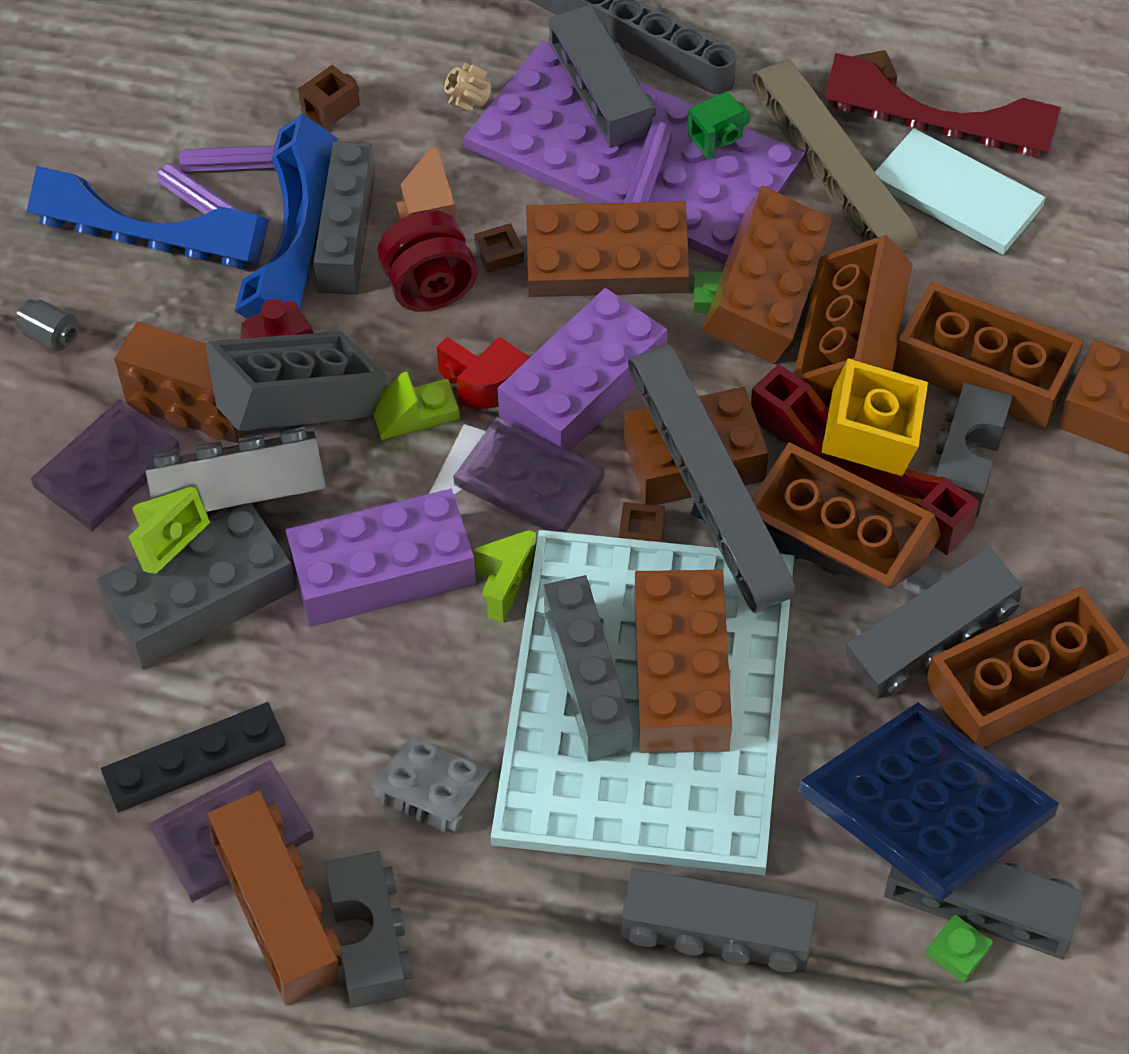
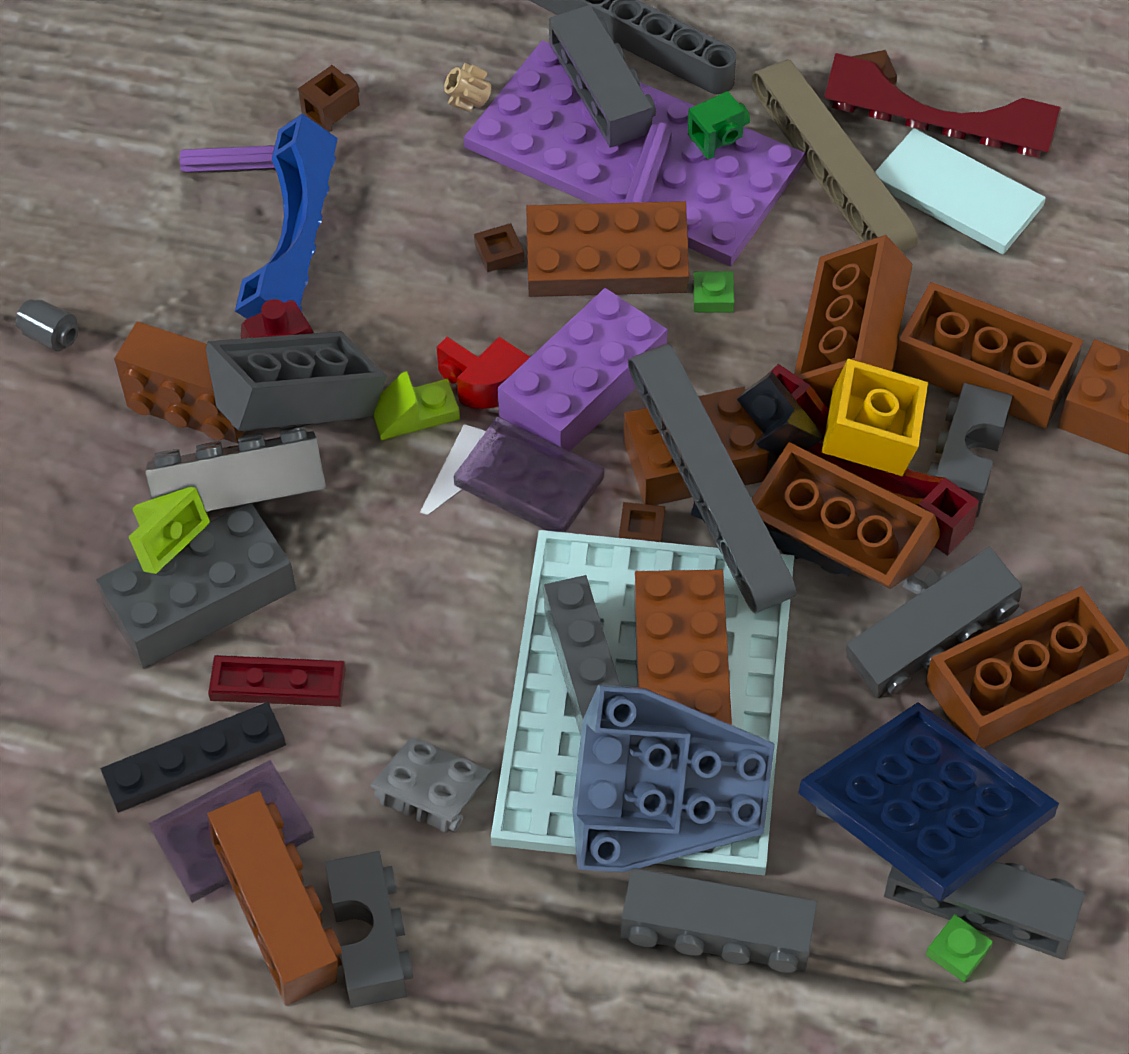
blue arch [26,166,269,270] -> none
clear purple plate [31,399,181,532] -> none
medium lavender axle [157,163,239,214] -> none
medium lavender brick [285,488,476,627] -> none
dark grey brick [314,142,375,295] -> none
dark red wheel [377,211,478,312] -> none
nougat slope [396,147,456,221] -> none
lime slope [472,530,537,623] -> none
dark orange brick [702,185,833,364] -> none
none -> dark red tile [208,655,346,707]
none -> sand blue wedge [572,684,775,872]
none -> black slope [737,371,824,456]

